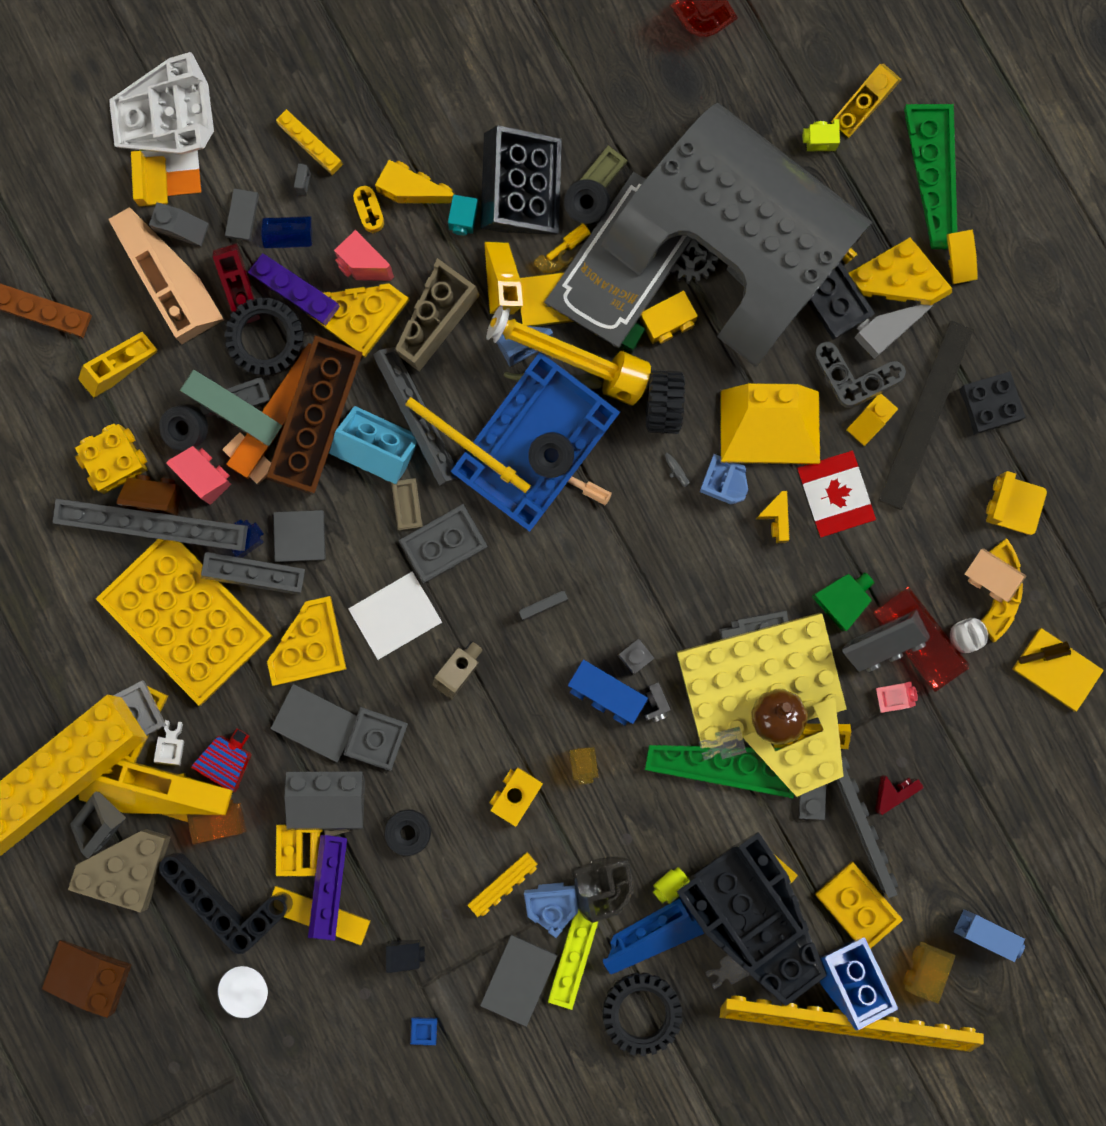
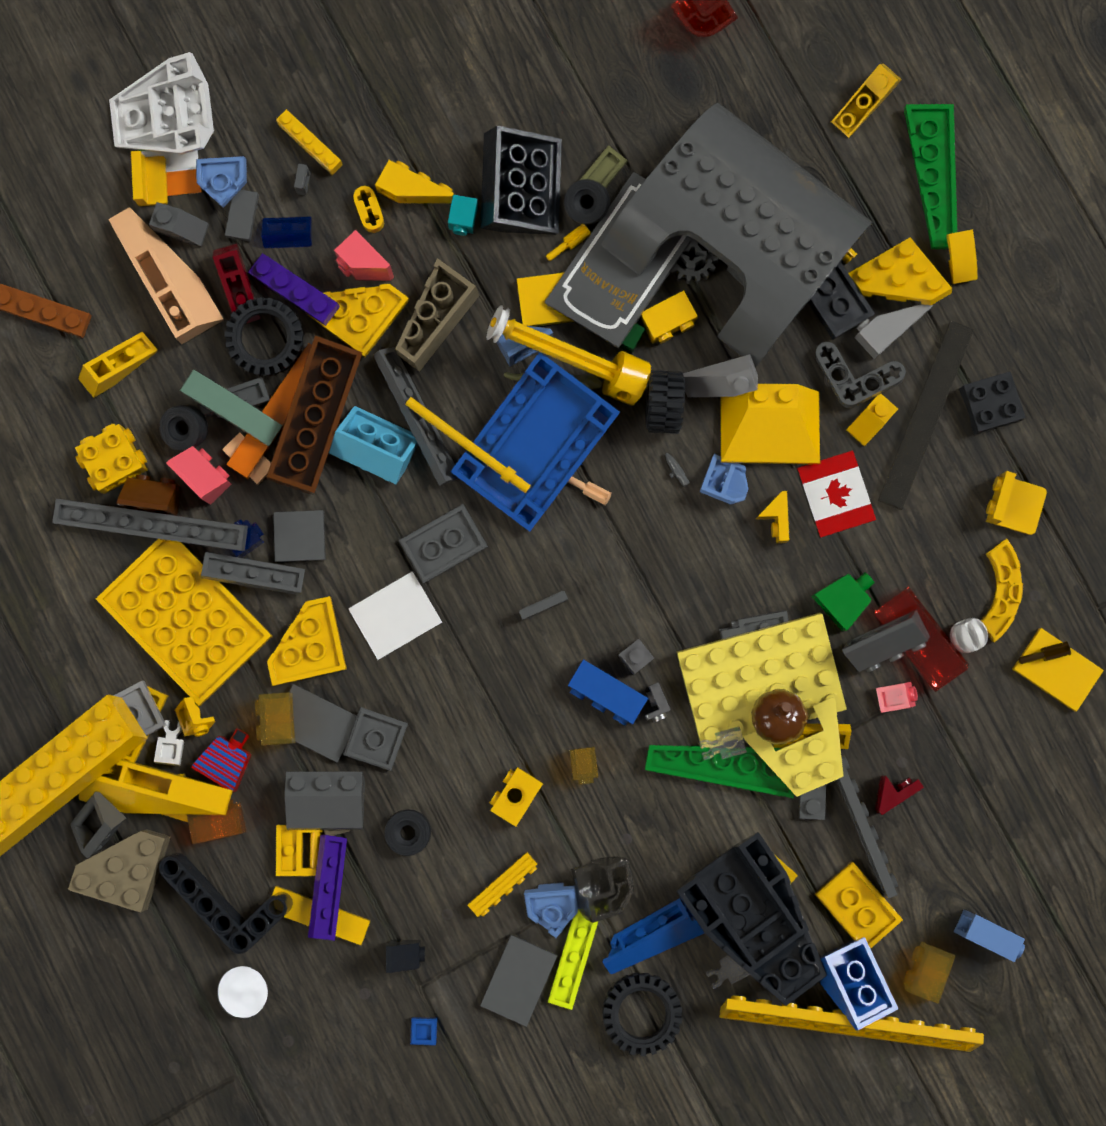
reddish brown slope [42,940,132,1018] -> none
dark tan tile [391,478,423,531] -> none
dark tan torso [432,641,483,700] -> none
yellow slope [484,242,523,315] -> none
black tyre [528,432,575,478] -> none
clear yellow arm [534,250,573,273] -> none
neon yellow brick [653,867,689,904] -> none
neon yellow brick [802,119,840,151] -> none
light nougat brick [965,549,1026,603] -> none
none -> yellow bracket [175,697,215,737]
none -> medium blue plate [196,156,247,208]
none -> clear yellow brick [255,692,295,745]
none -> light grey slope [683,354,758,397]

